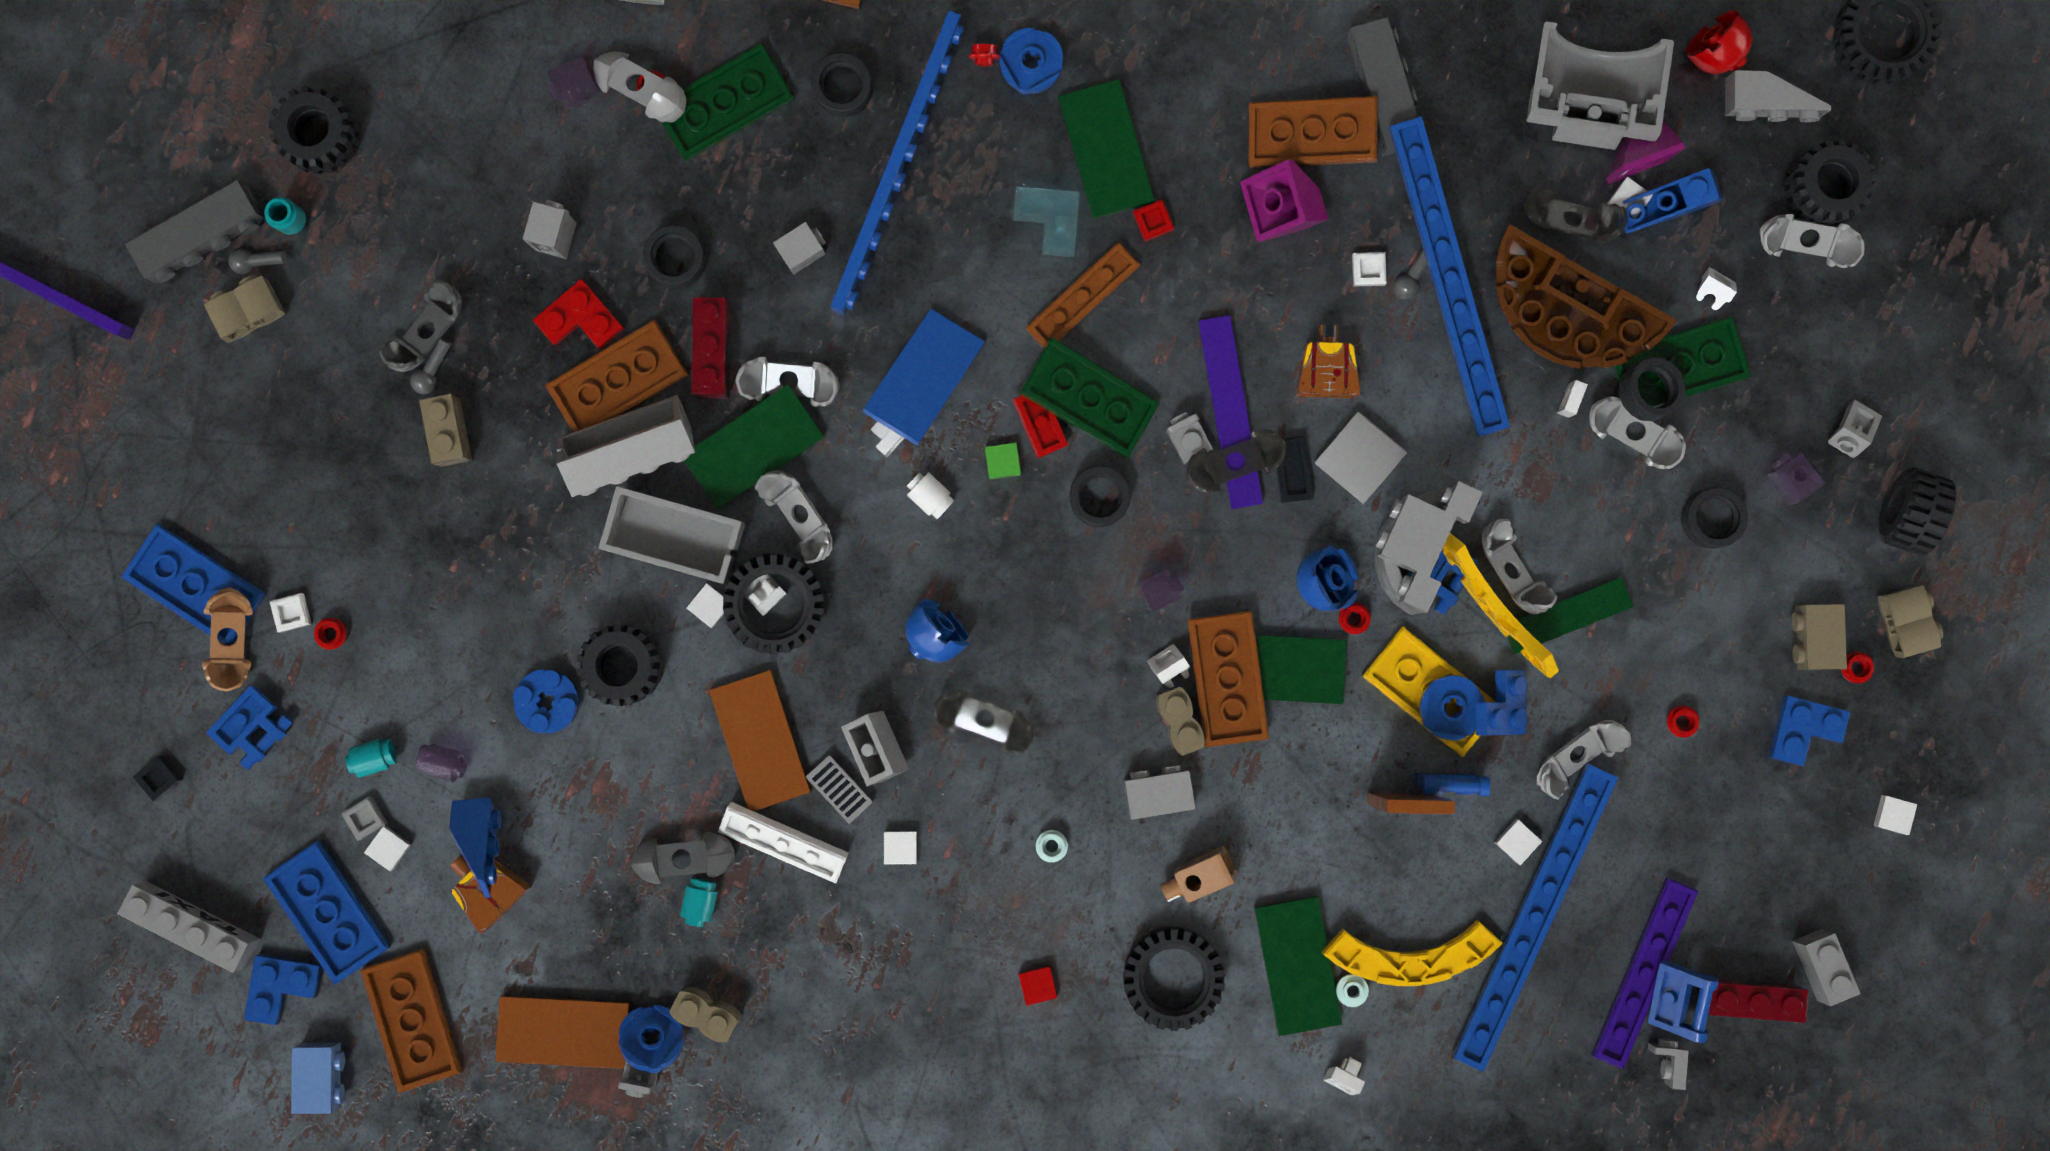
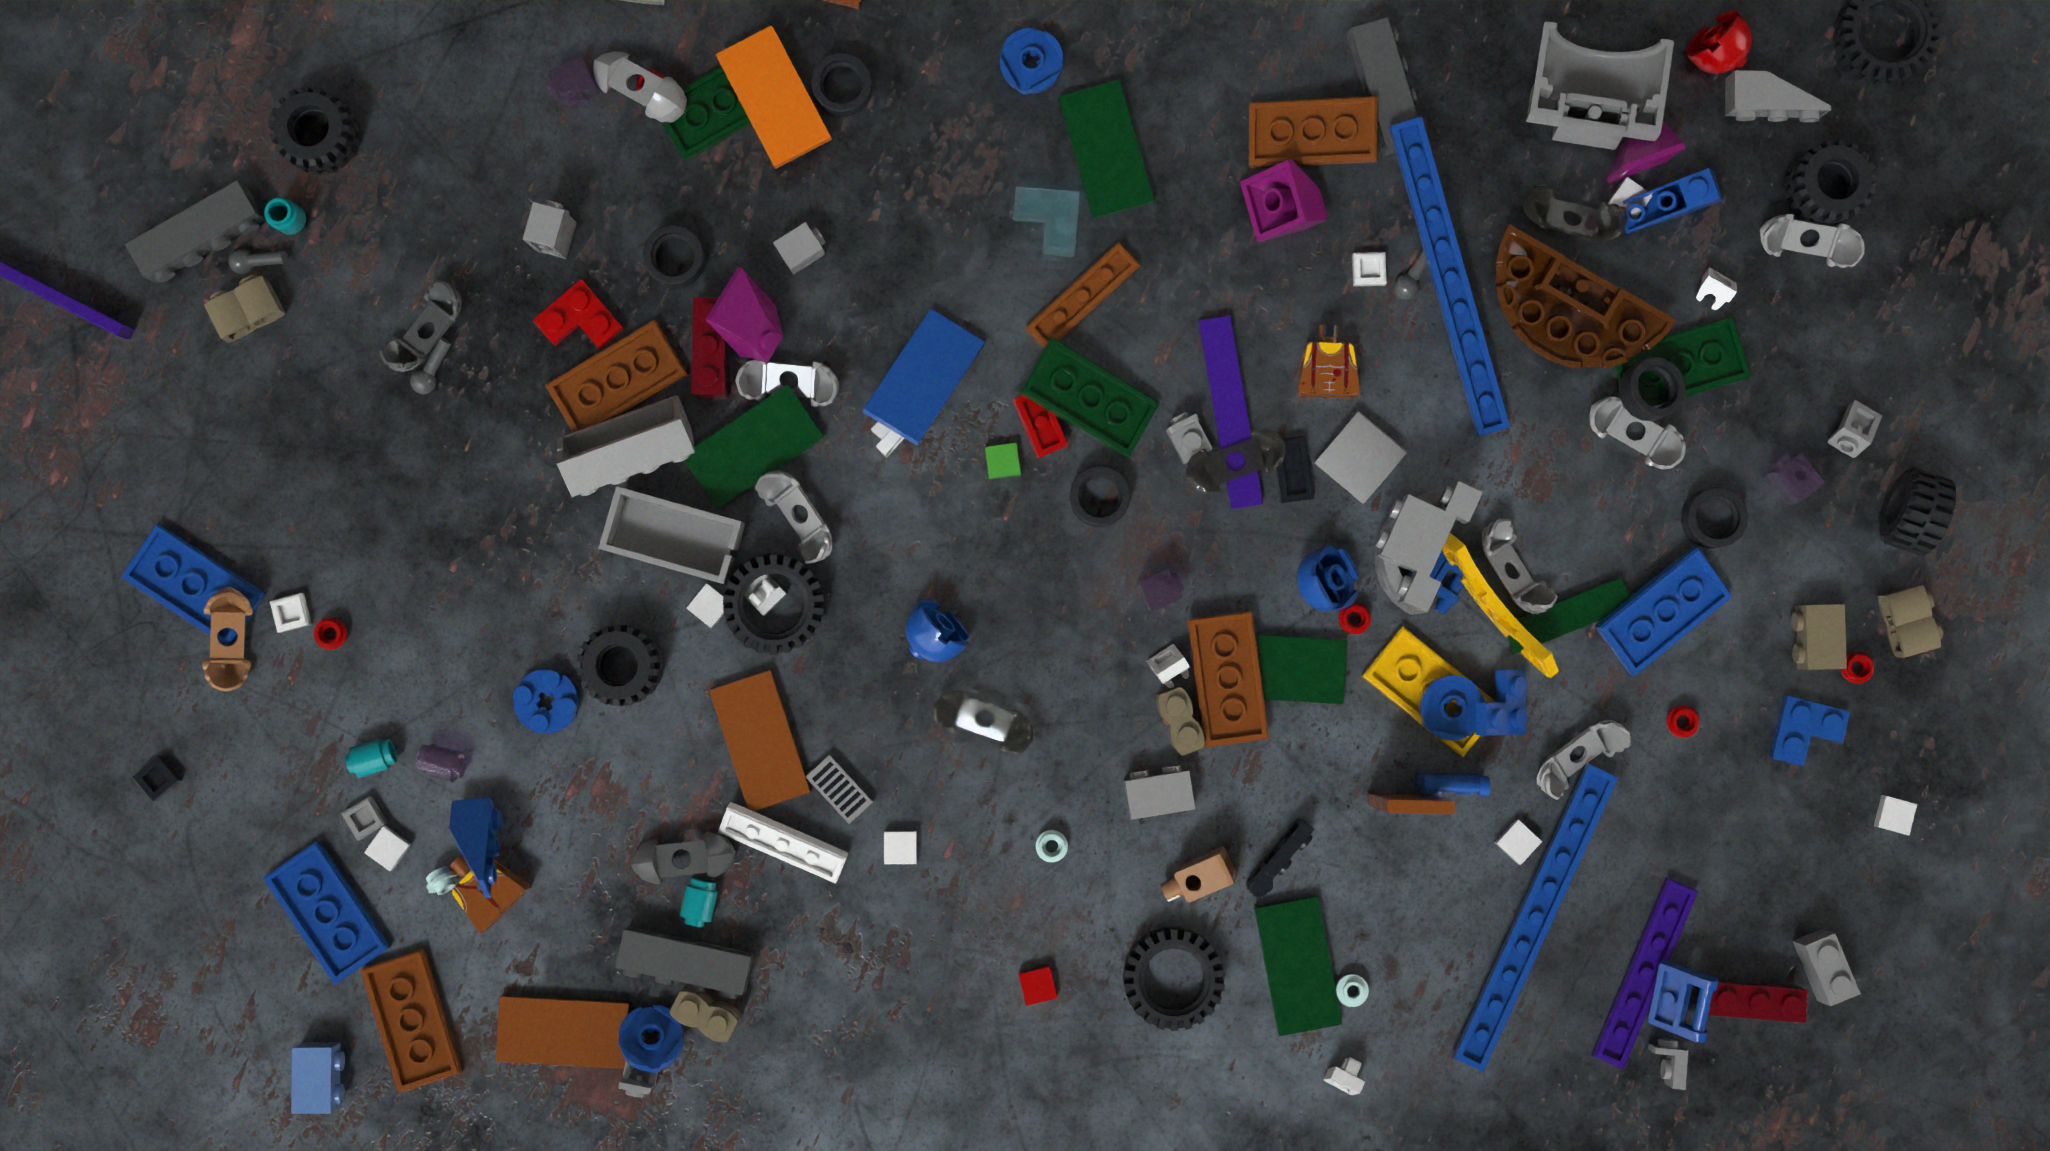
light grey brick [117,881,261,973] -> none
blue plate [206,685,293,770] -> none
blue plate [244,954,322,1025] -> none
dark tan brick [419,394,472,467] -> none
blue plate [830,10,965,316] -> none
light grey brick [841,711,909,786] -> none
white brick [907,472,954,519] -> none
red plate [969,44,1000,67] -> none
red tile [1132,199,1174,242] -> none
yellow tile [1321,920,1503,986] -> none
white tile [1557,380,1588,418] -> none
none -> light aqua plate [426,866,458,895]
none -> dark grey brick [615,926,755,999]
none -> magenta slope [705,267,783,363]
none -> orange tile [715,25,832,169]
none -> black hinge [1246,817,1315,899]
none -> blue tile [1595,546,1733,676]

